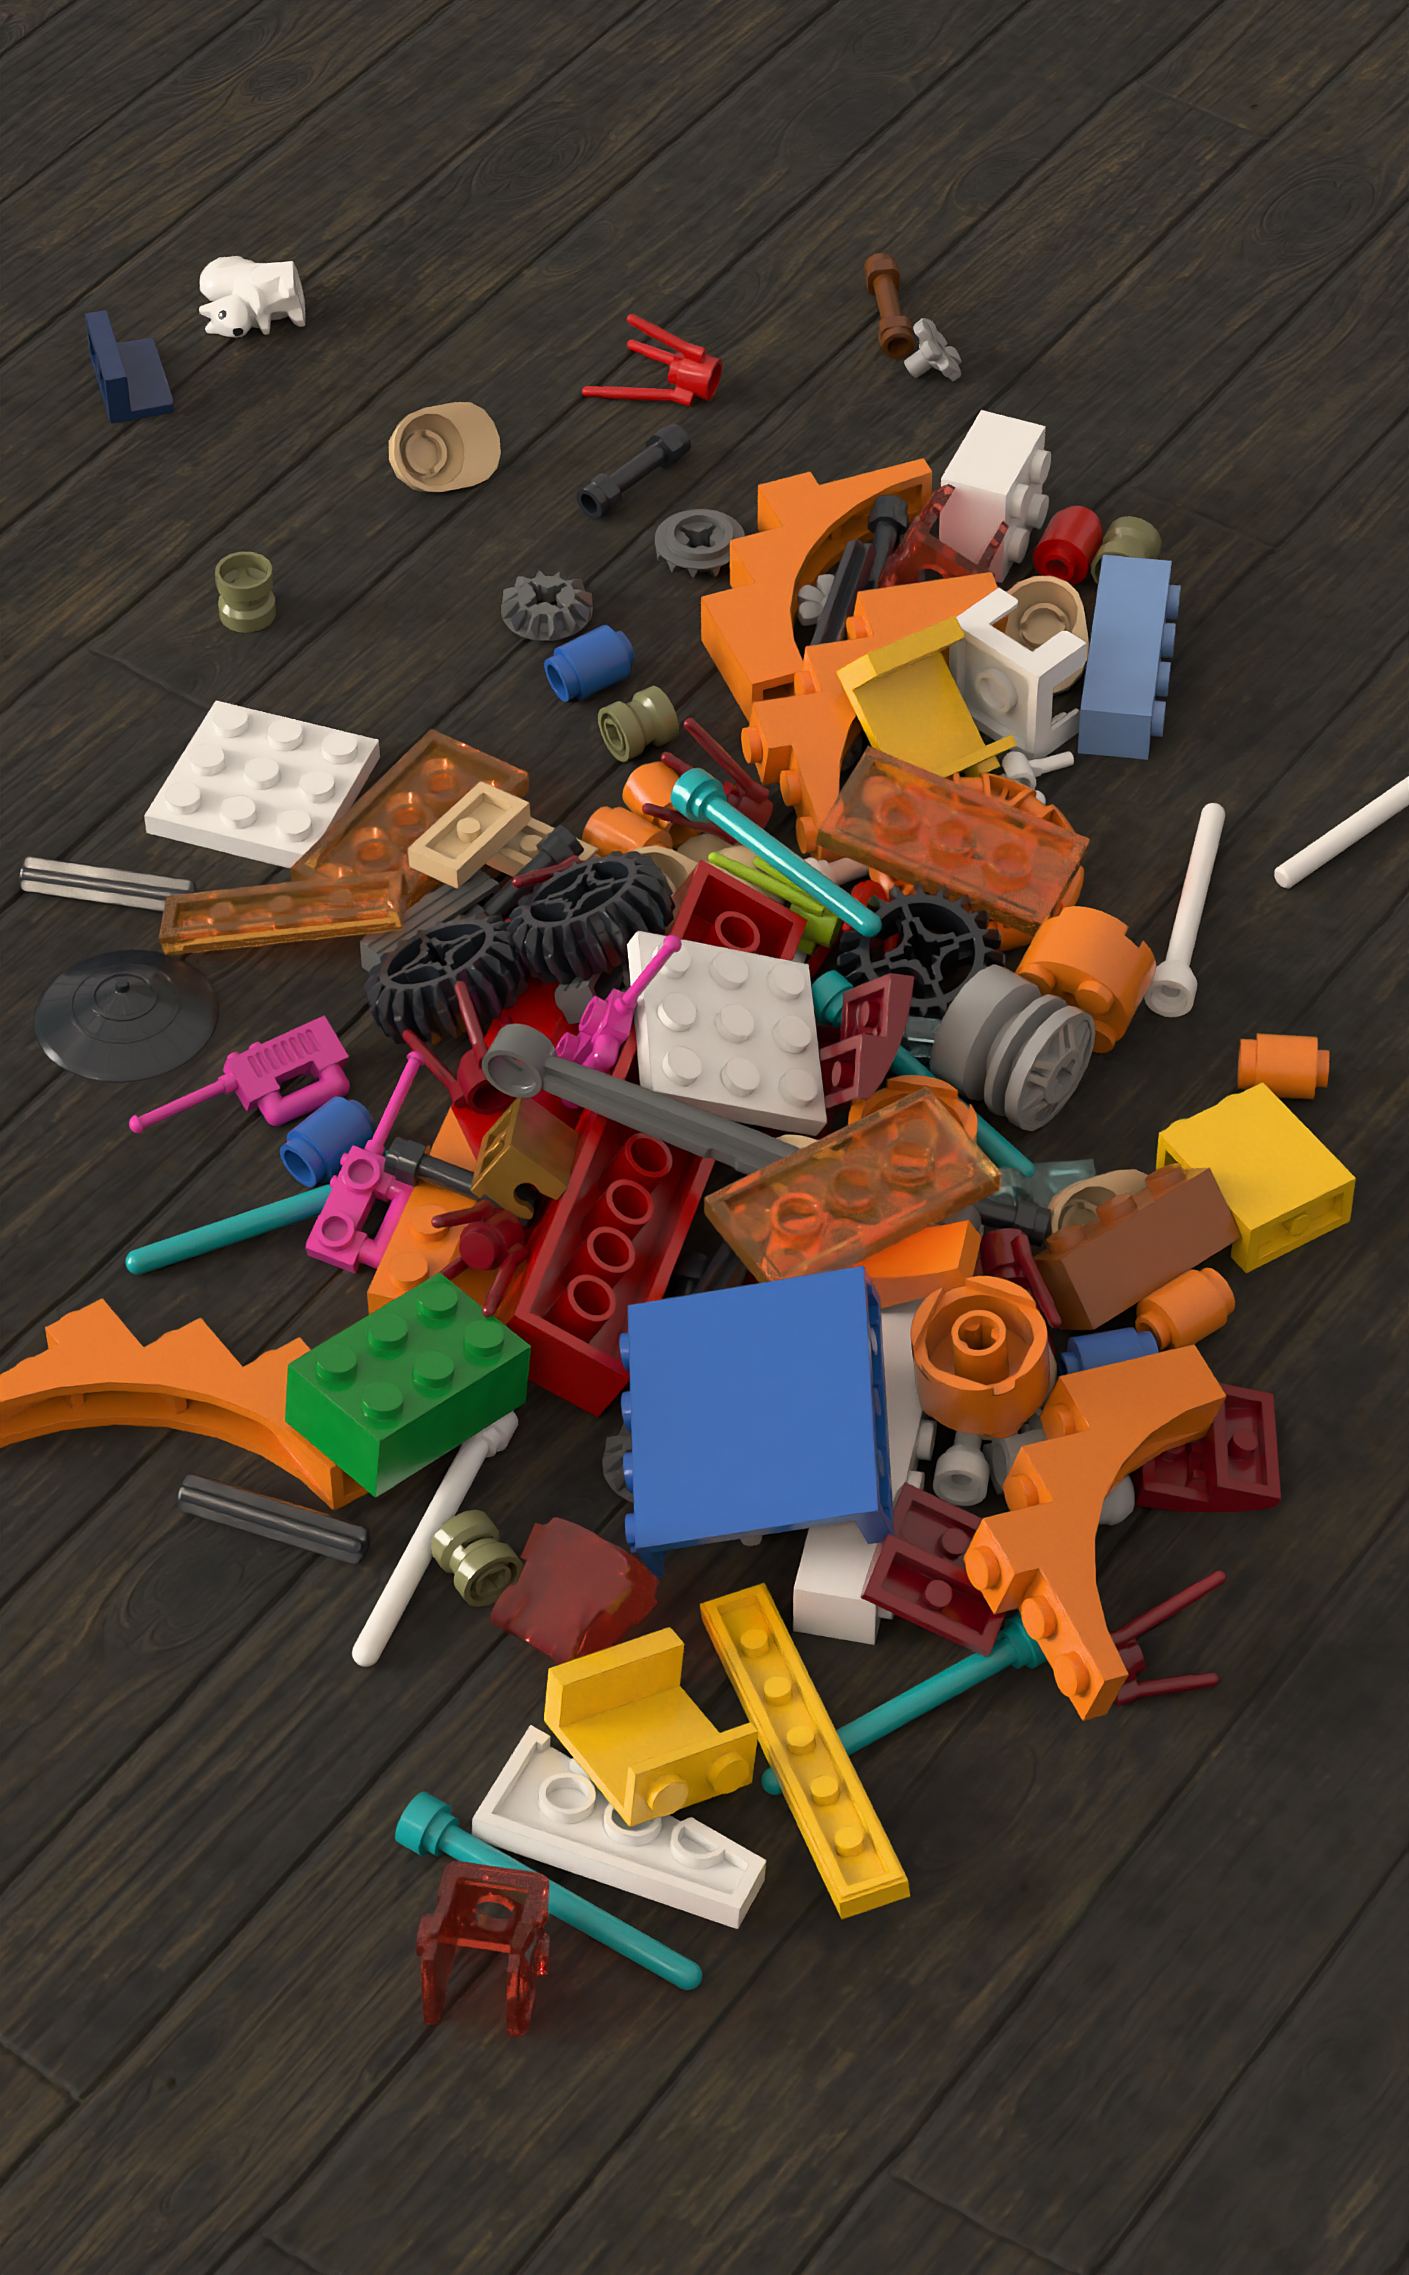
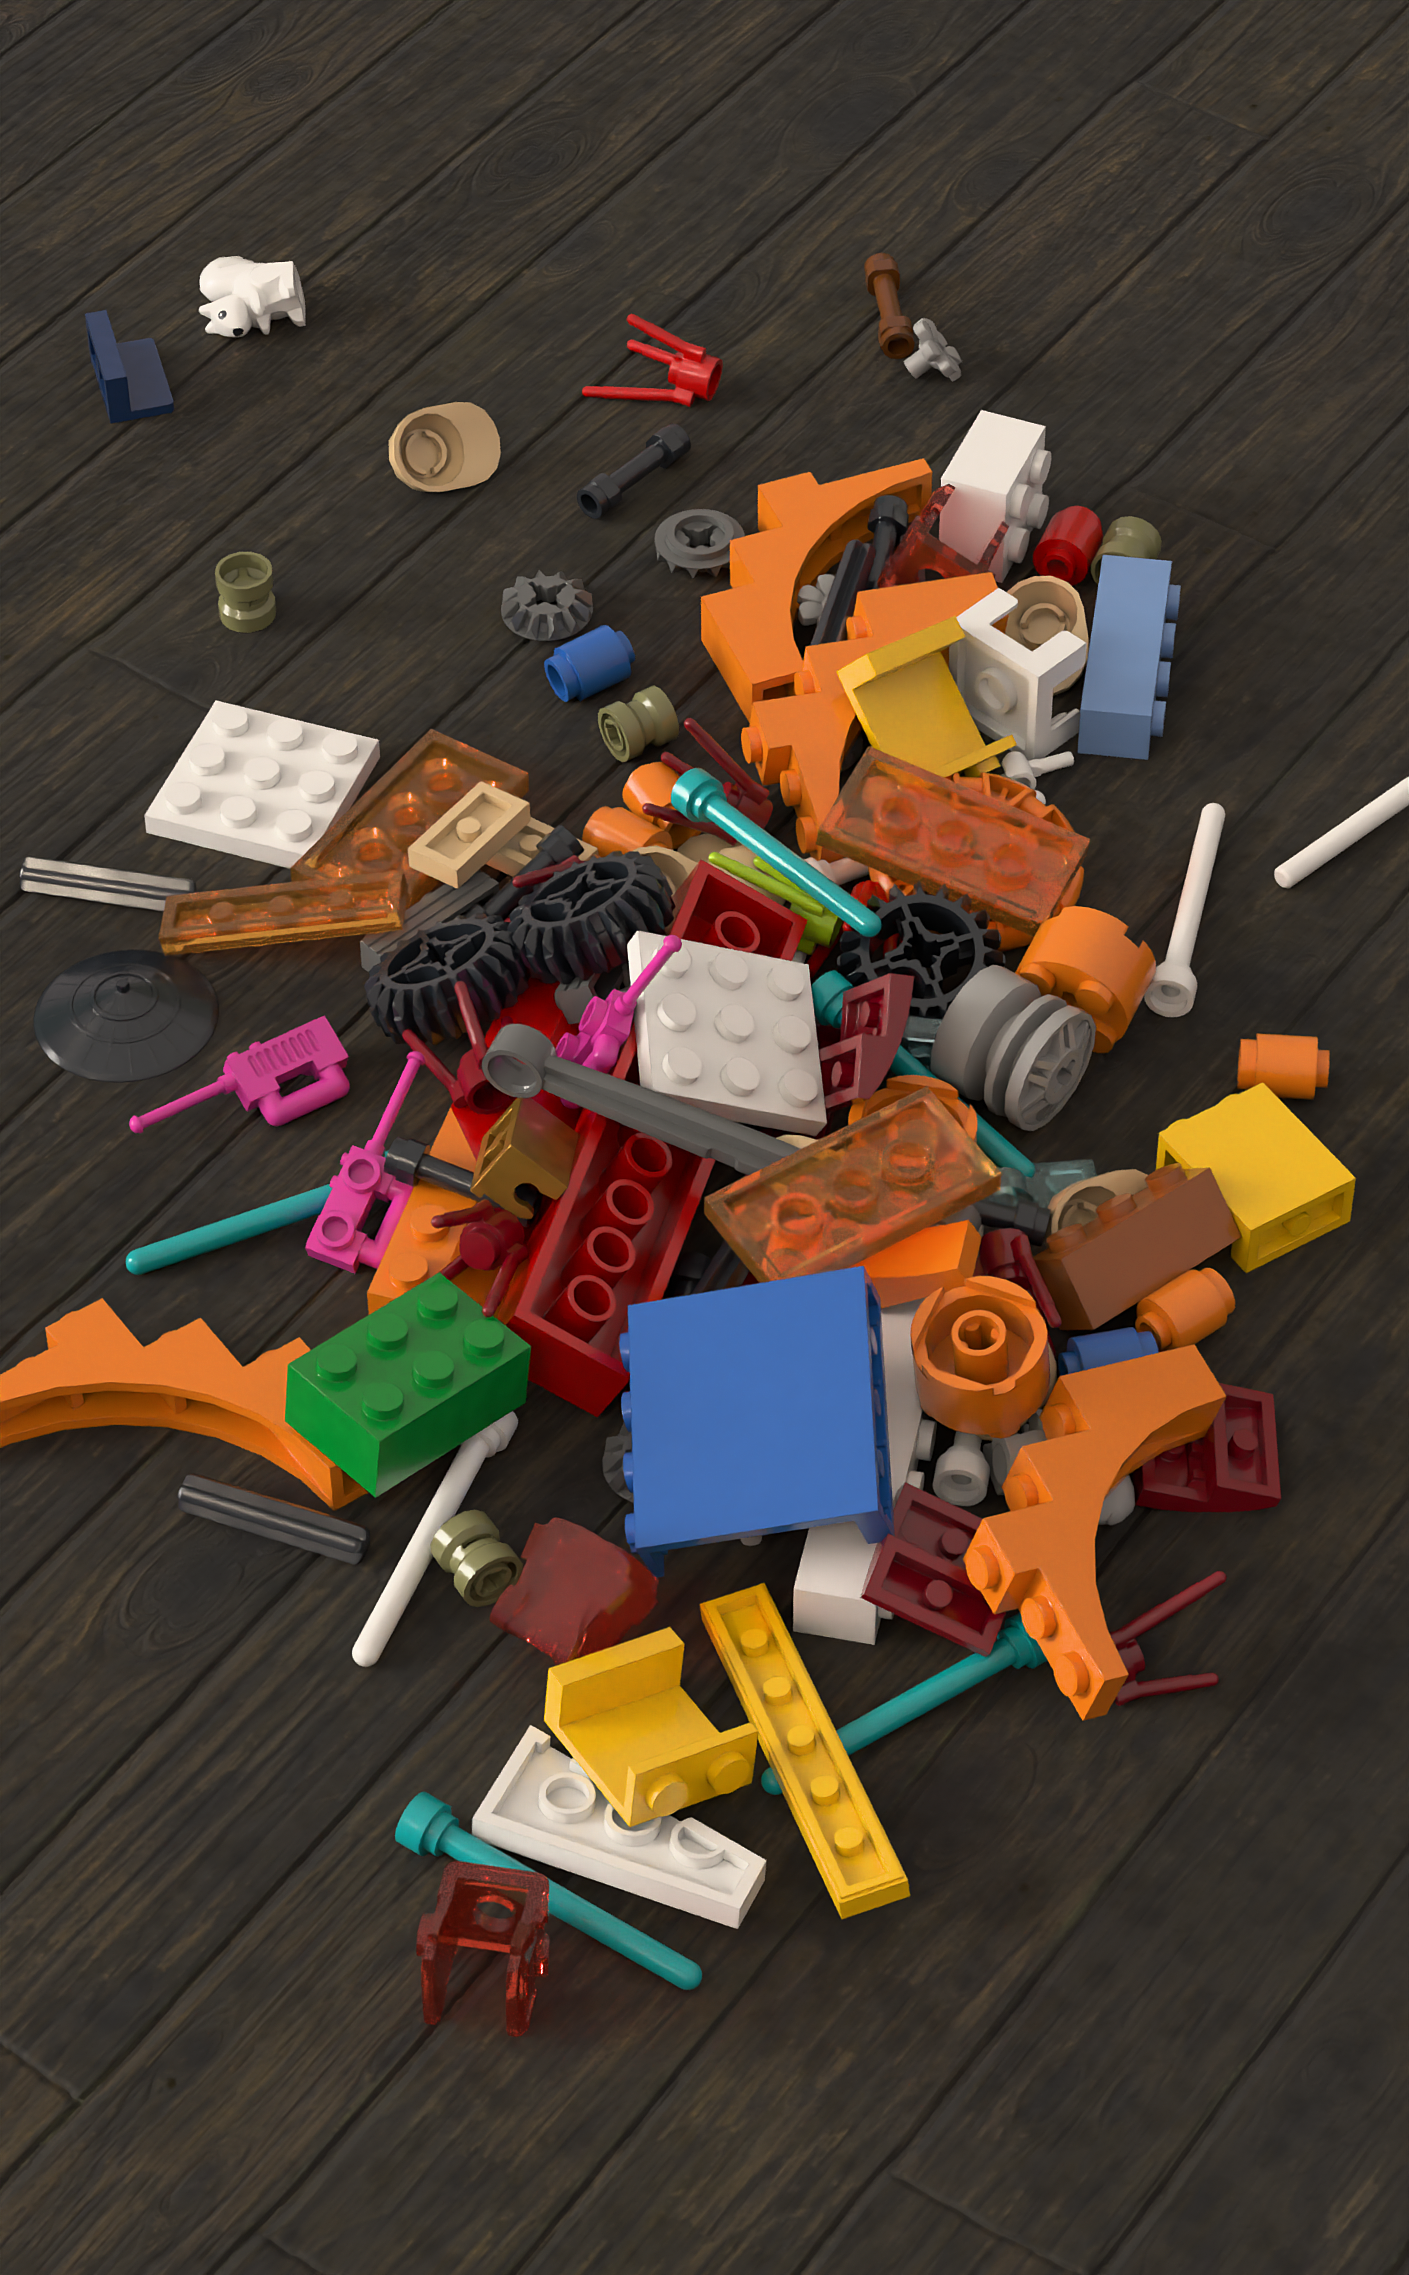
blue brick [280,1096,375,1187] -> none

